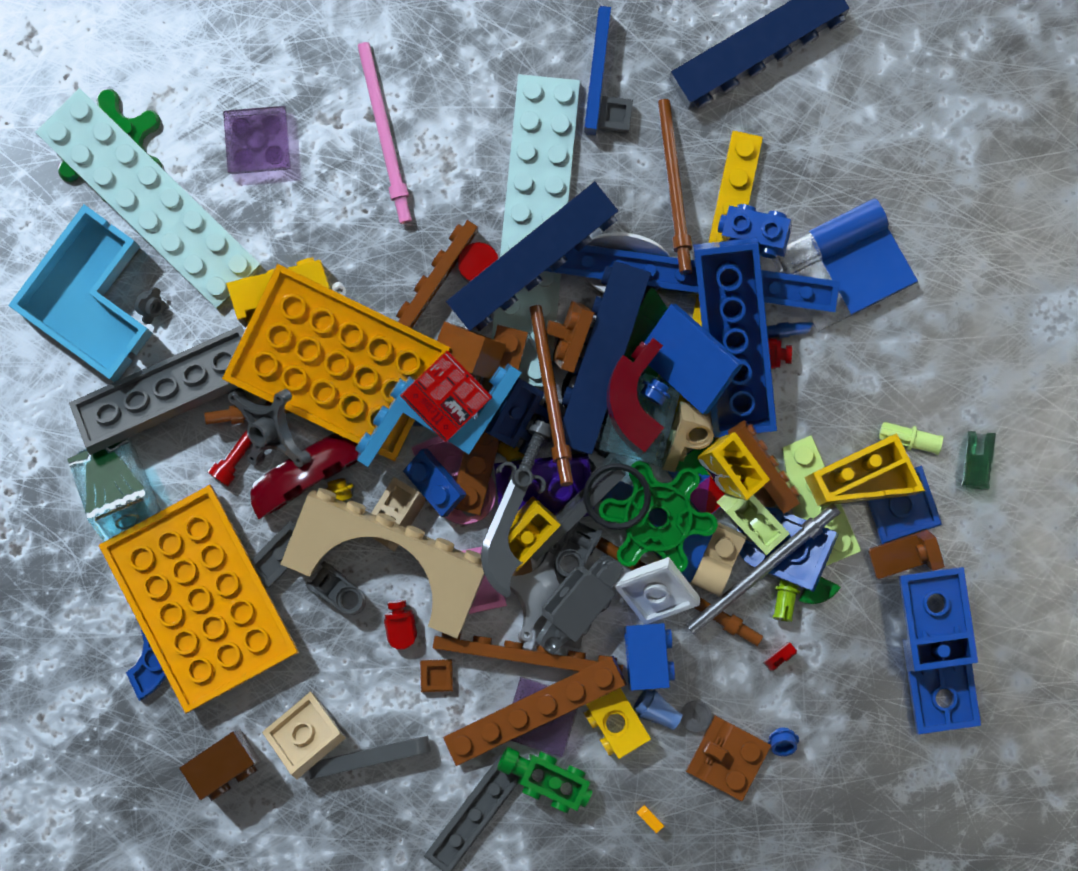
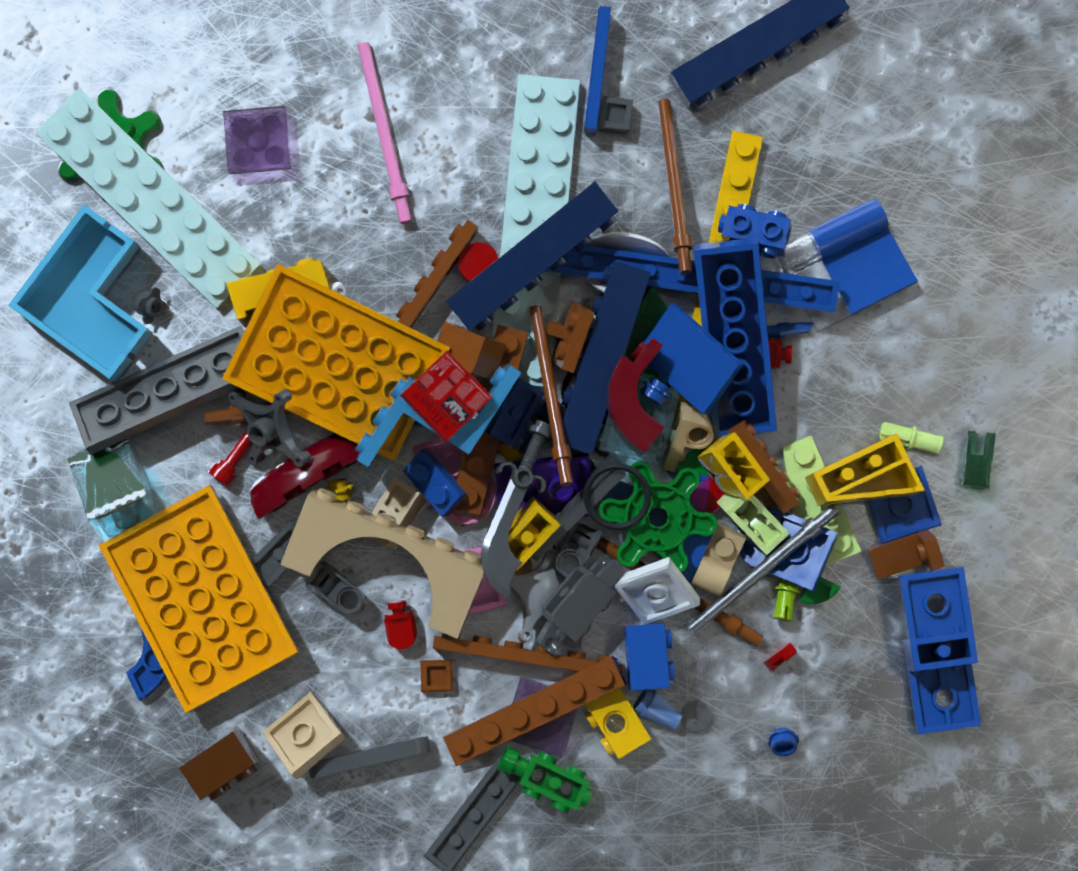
light orange piece [636,805,664,834] -> none
dark orange hinge [685,715,771,801] -> none

